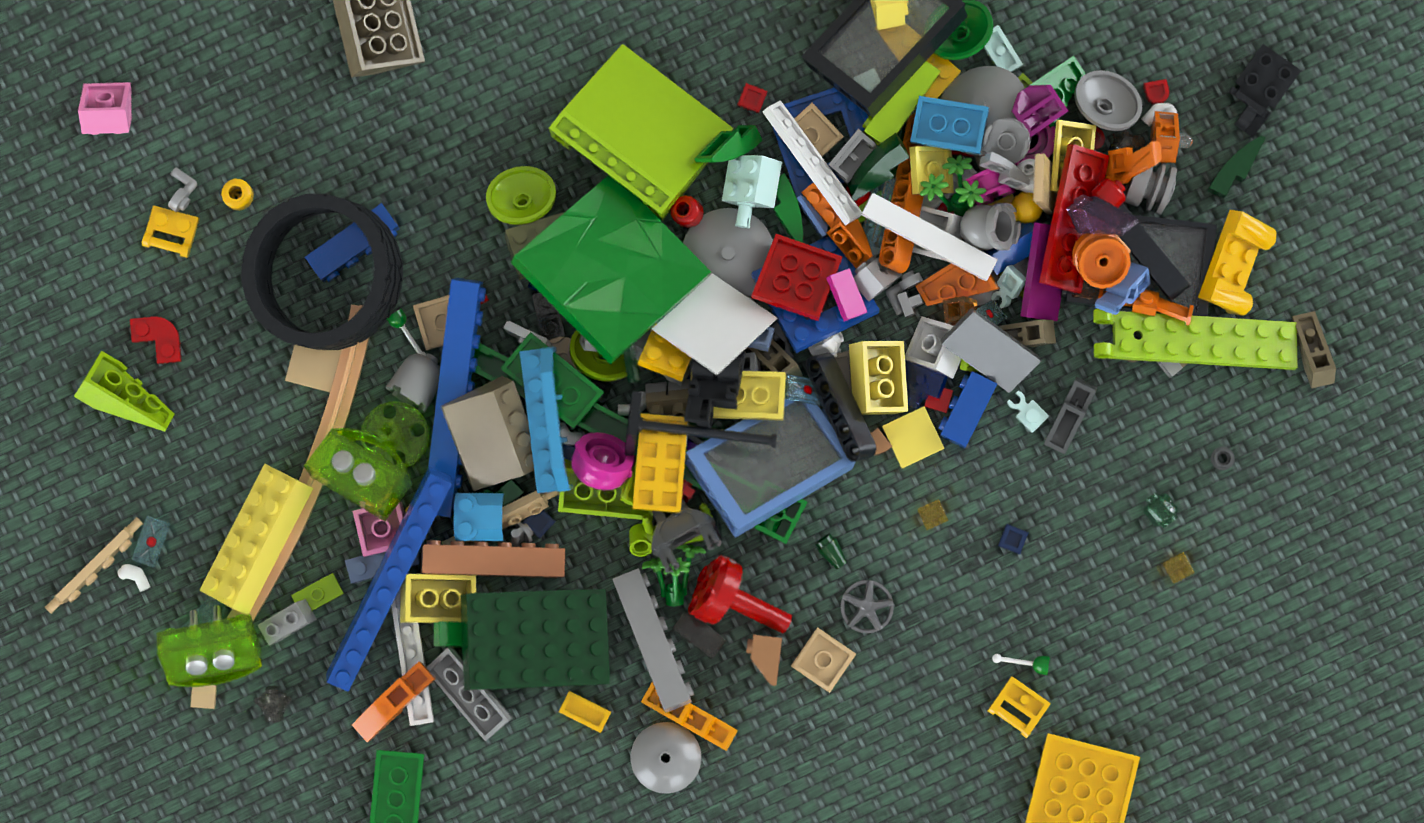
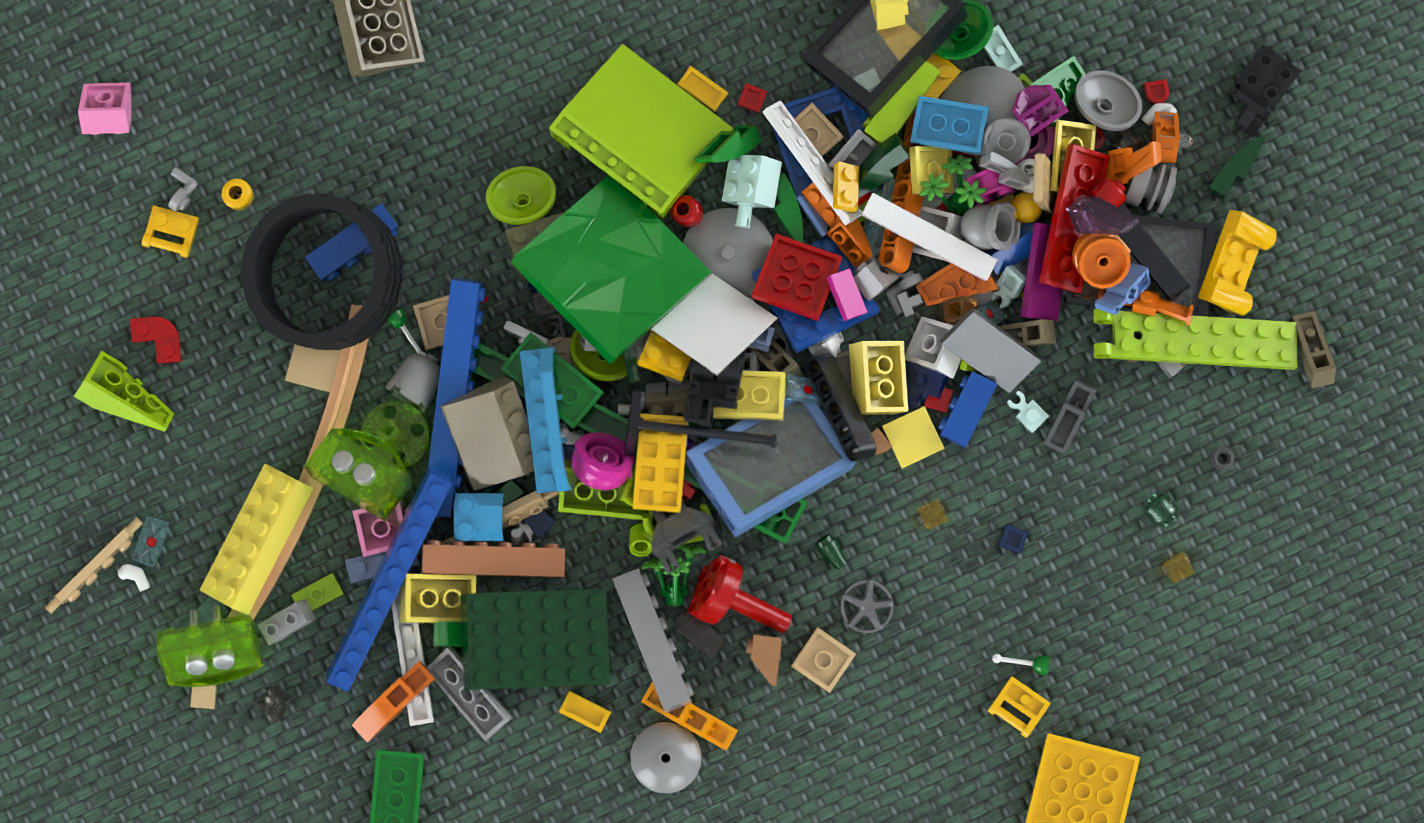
none -> yellow tile [677,66,728,112]
none -> yellow plate [833,161,859,213]

